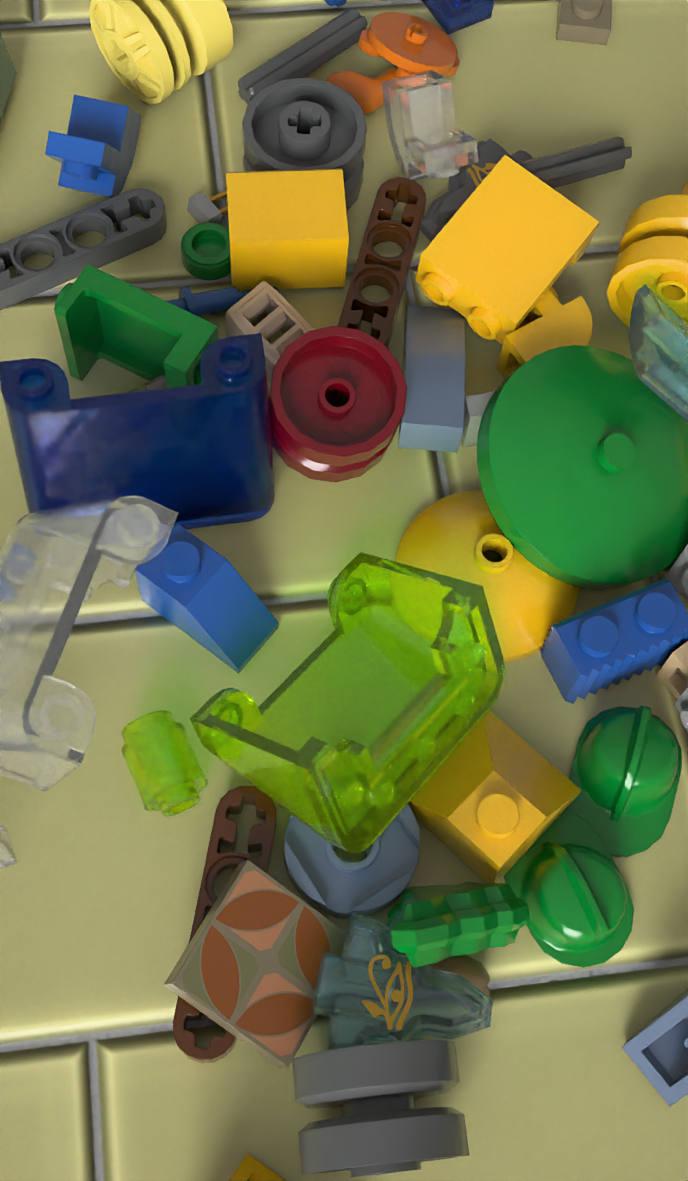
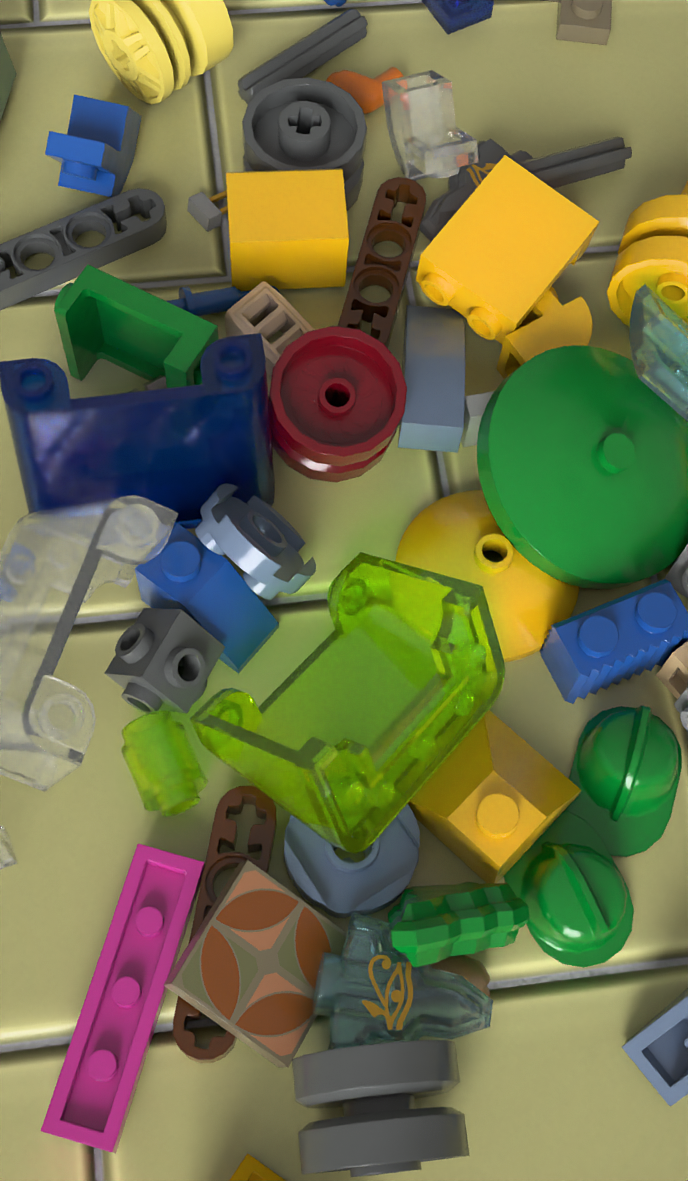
green tile [181,222,231,280] -> none
orange piece [358,12,460,87] -> none
none -> dark pink plate [41,844,205,1154]
none -> dark grey brick [105,608,225,715]
none -> sand blue plate [195,484,316,600]

